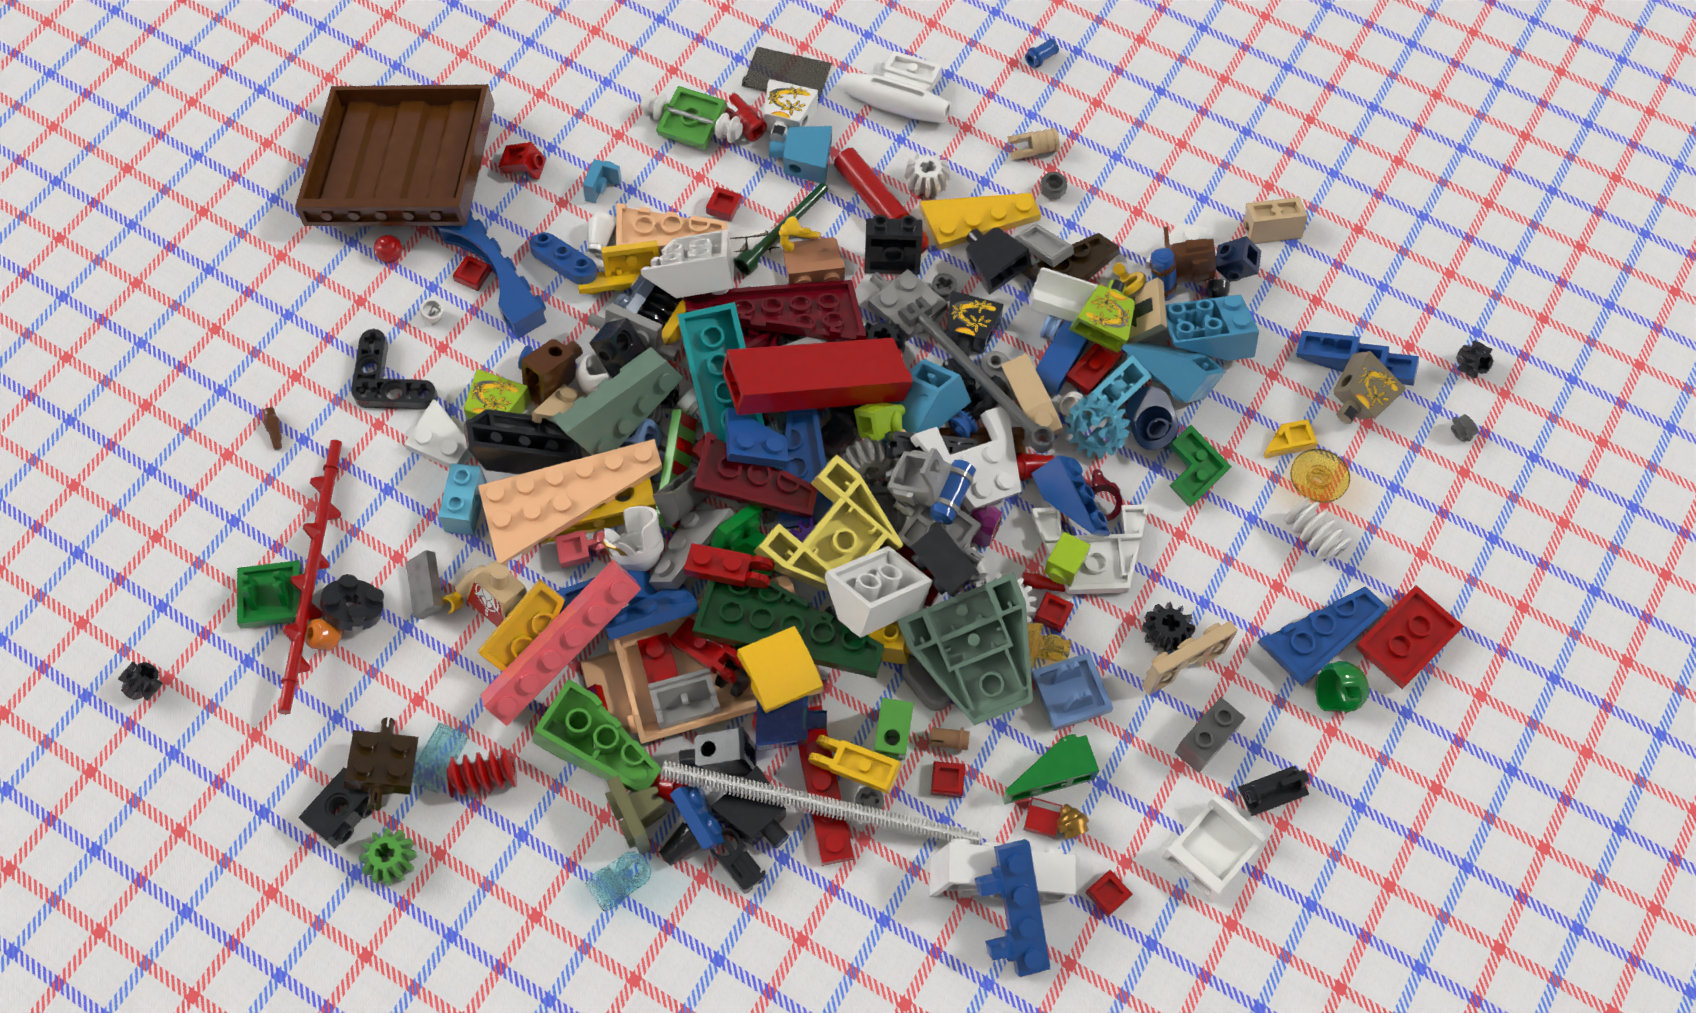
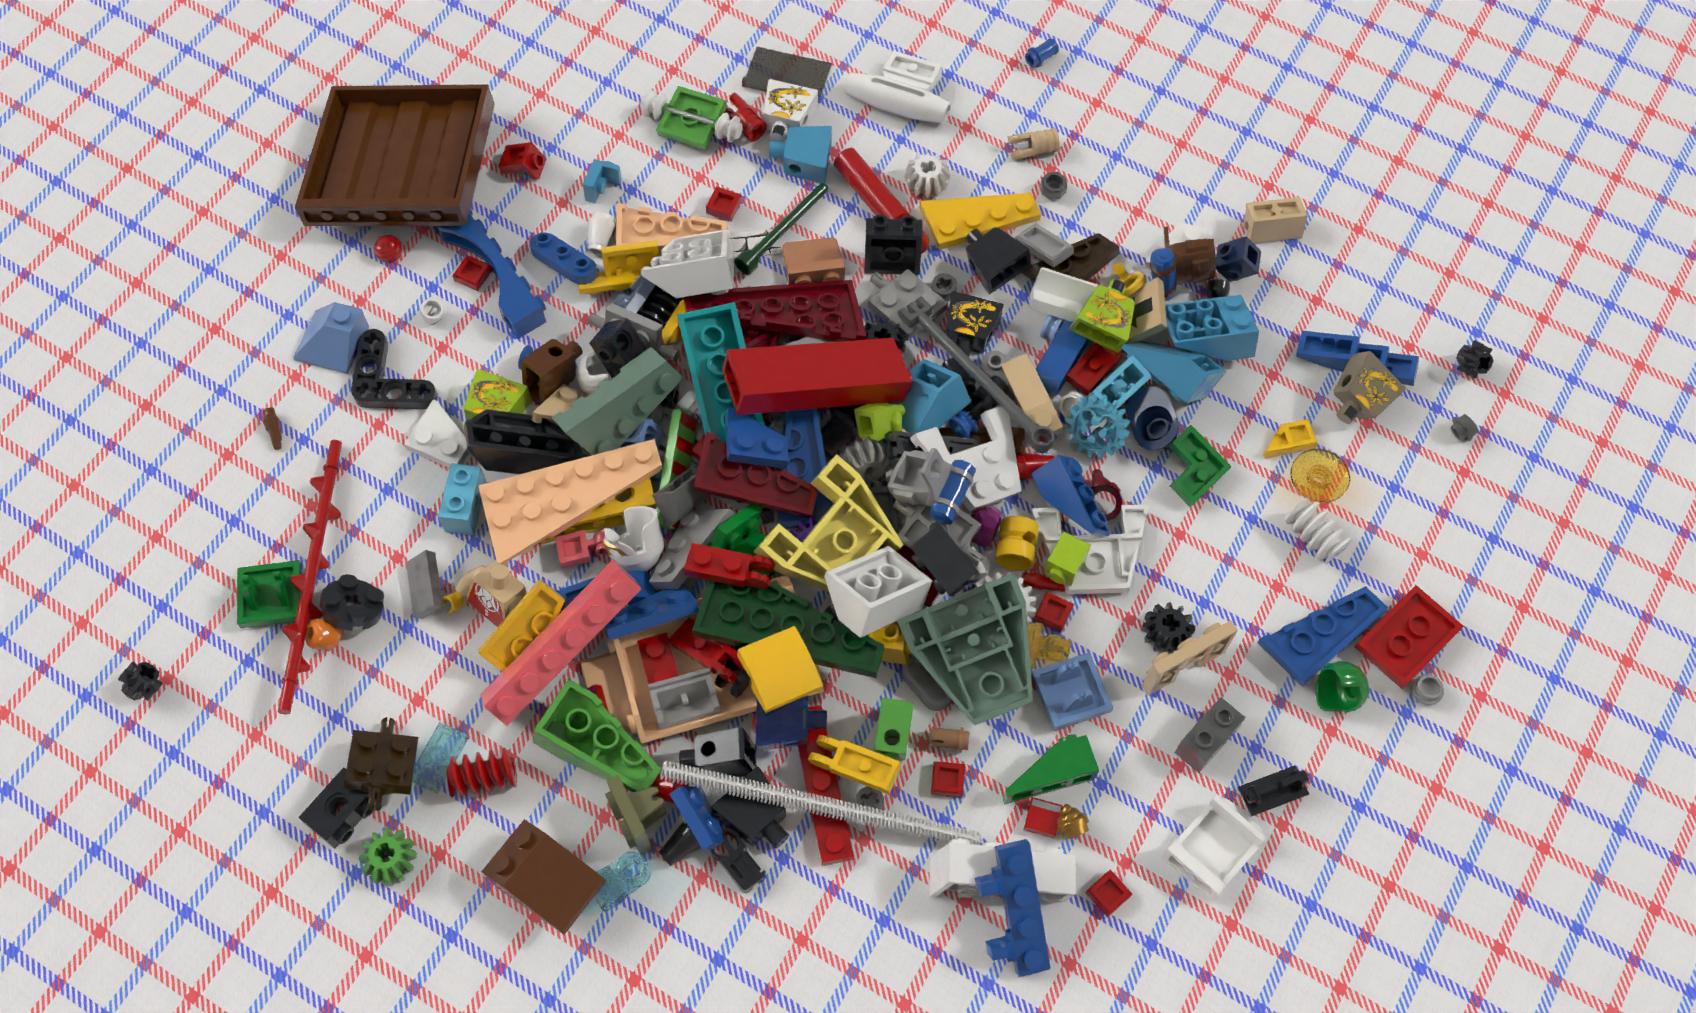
yellow piece [779,216,821,253] -> none
none -> medium blue slope [293,302,369,374]
none -> reddish brown slope [481,819,606,935]
none -> yellow wheel [995,516,1039,571]
none -> light grey plate [1411,674,1444,705]

